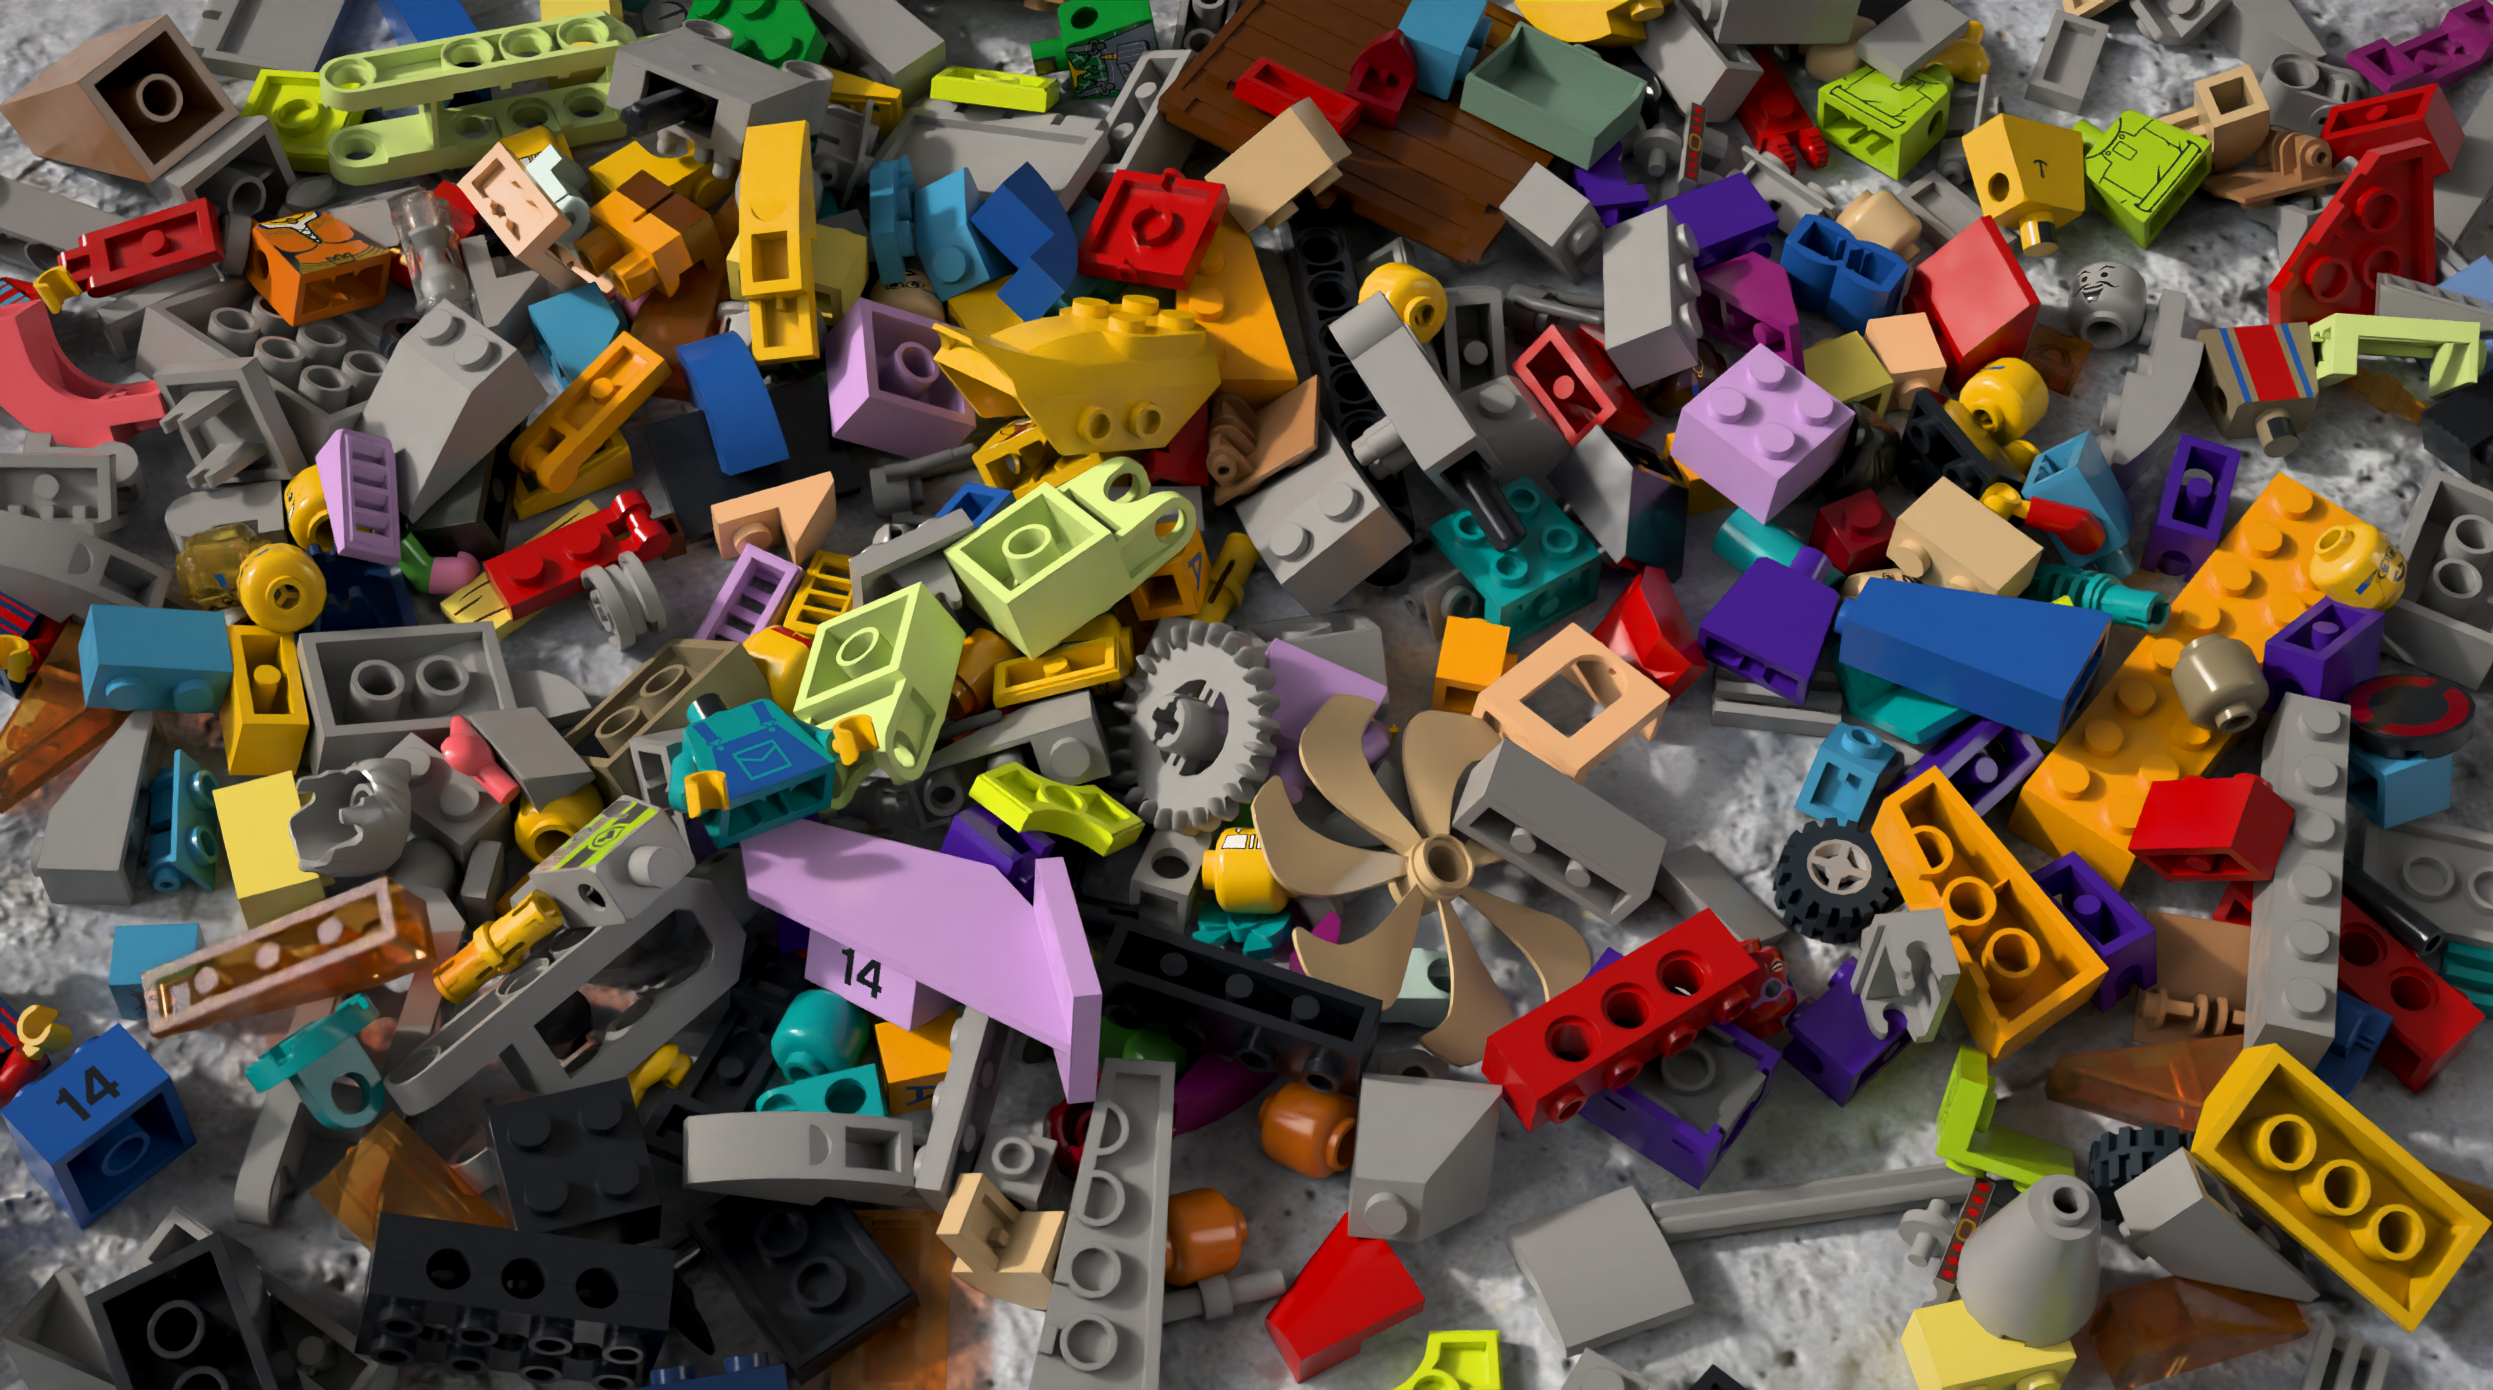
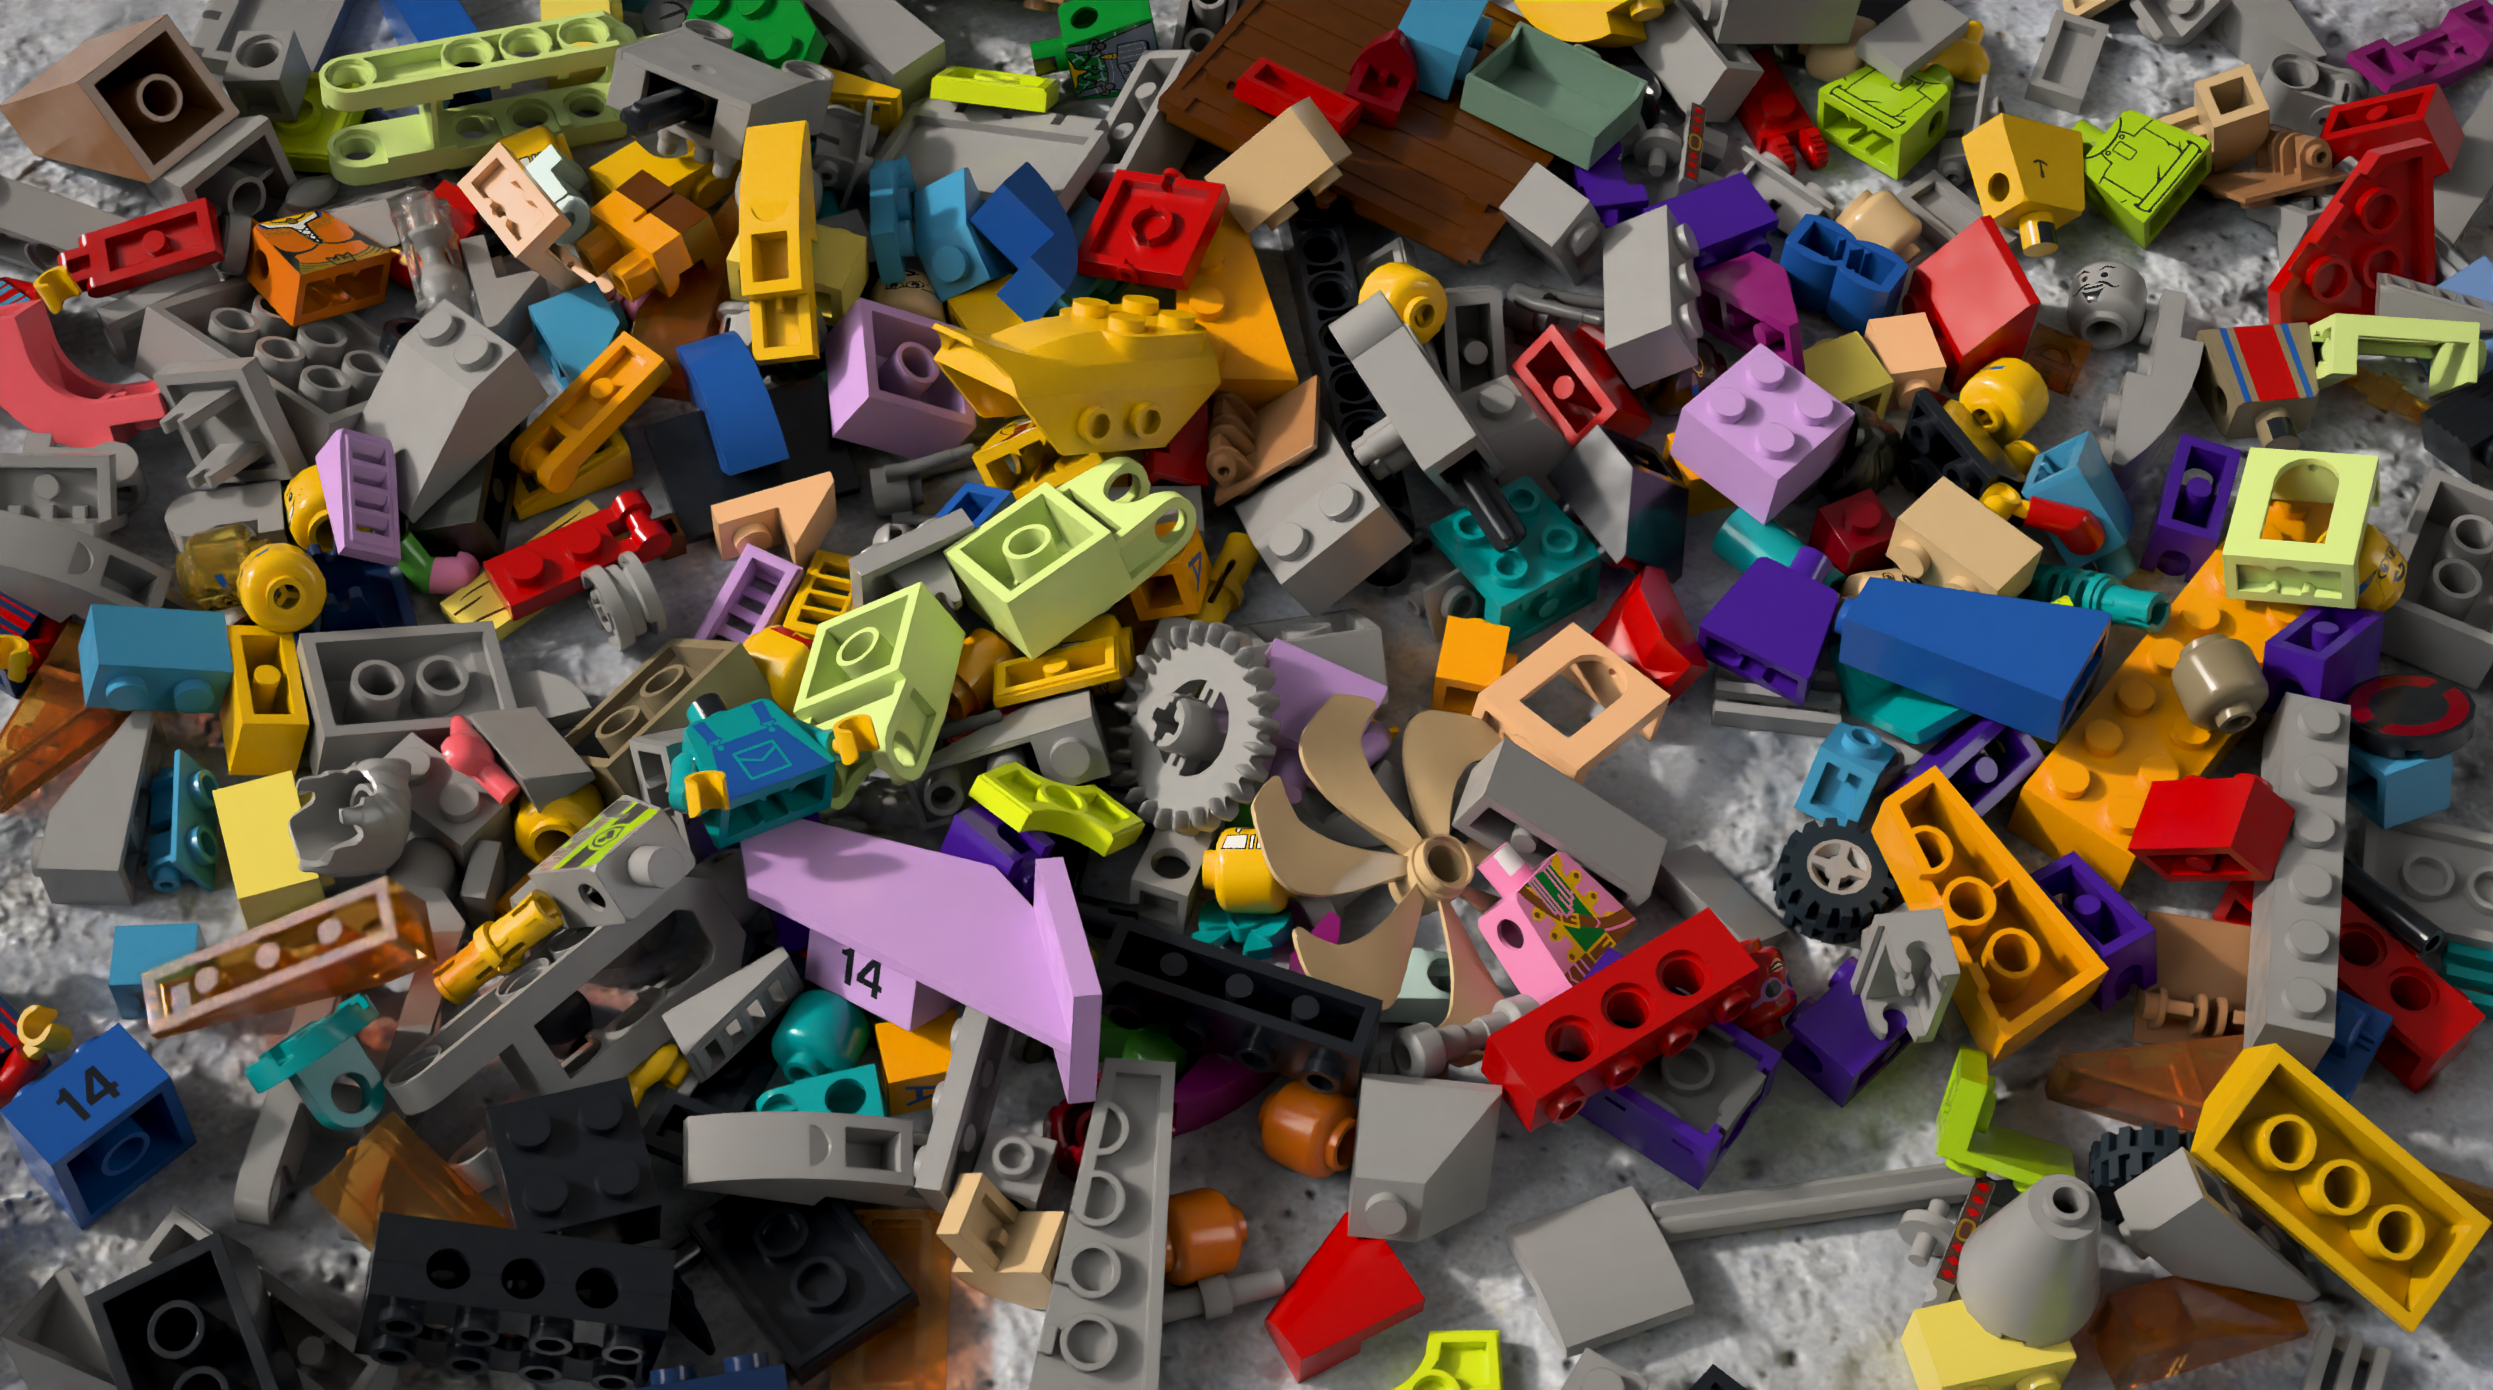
none -> light grey brick [222,30,311,122]
none -> light grey slope [662,946,805,1083]
none -> light grey piece [1391,994,1540,1078]
none -> bright pink torso [1477,842,1638,1006]
none -> yellowish green panel [2222,447,2381,609]

